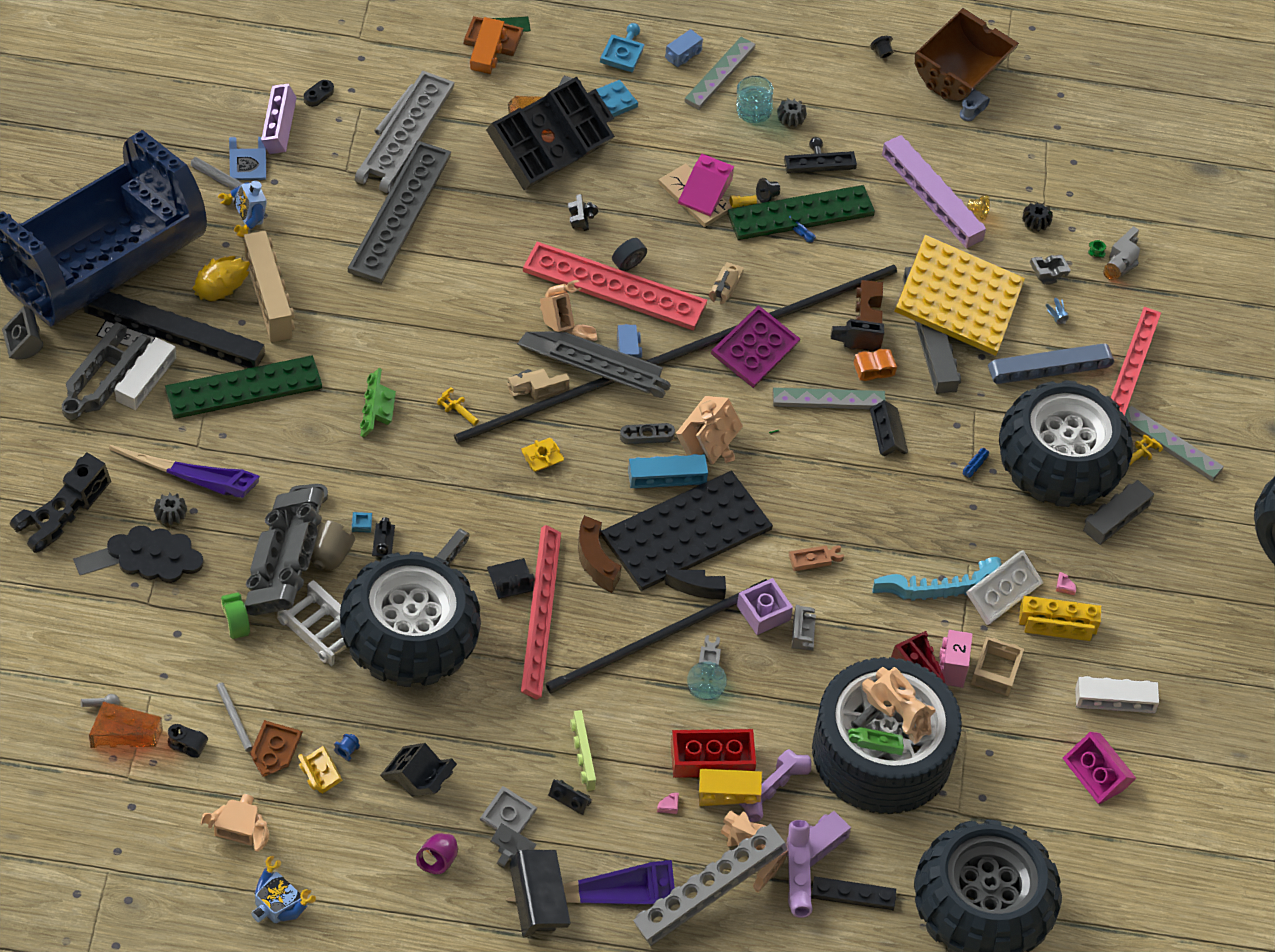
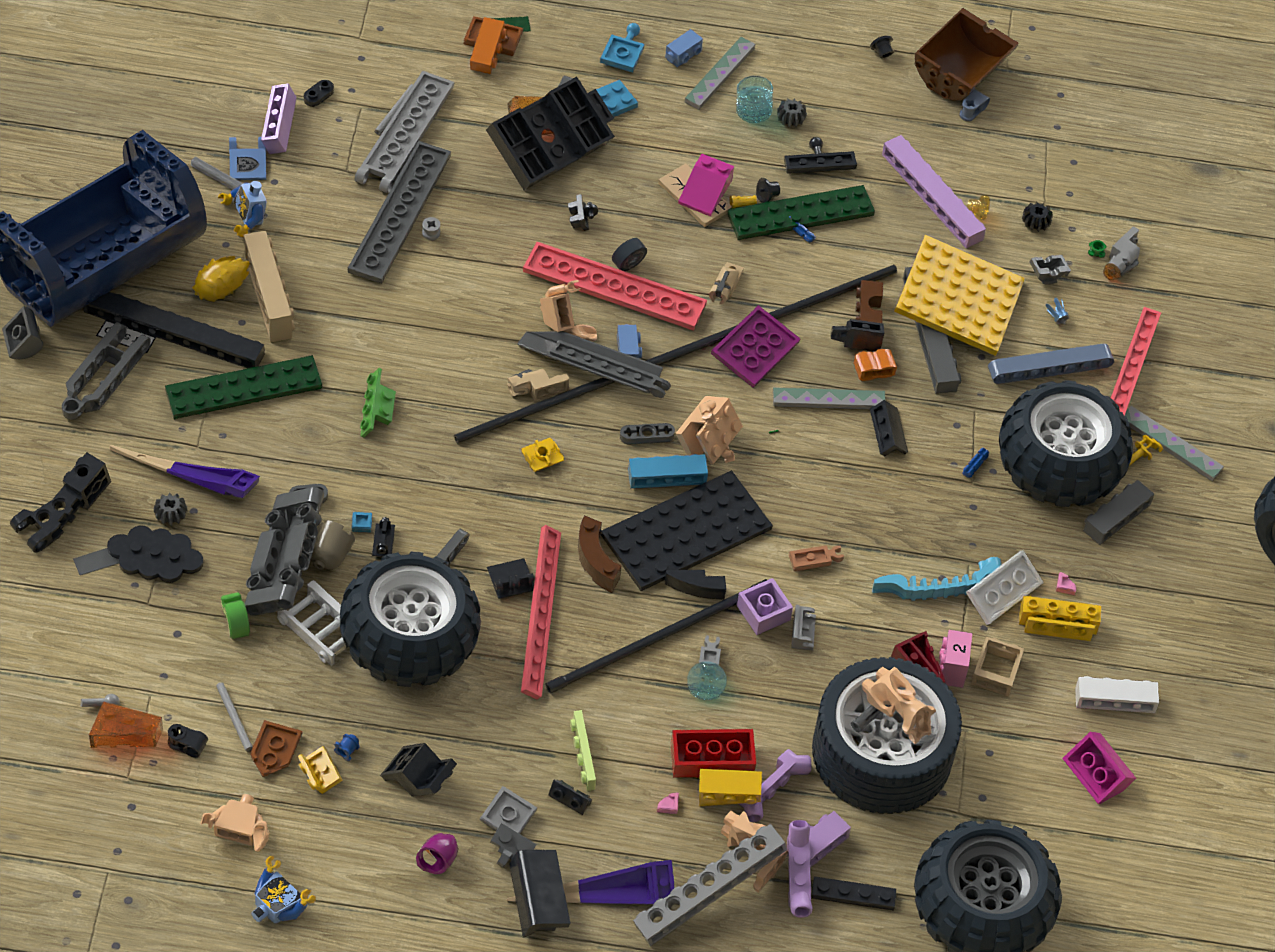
white brick [114,338,176,410] -> none
yellow piece [437,387,479,426] -> none
bright green hinge [848,727,904,755] -> none
none -> light grey wheel [422,217,440,240]

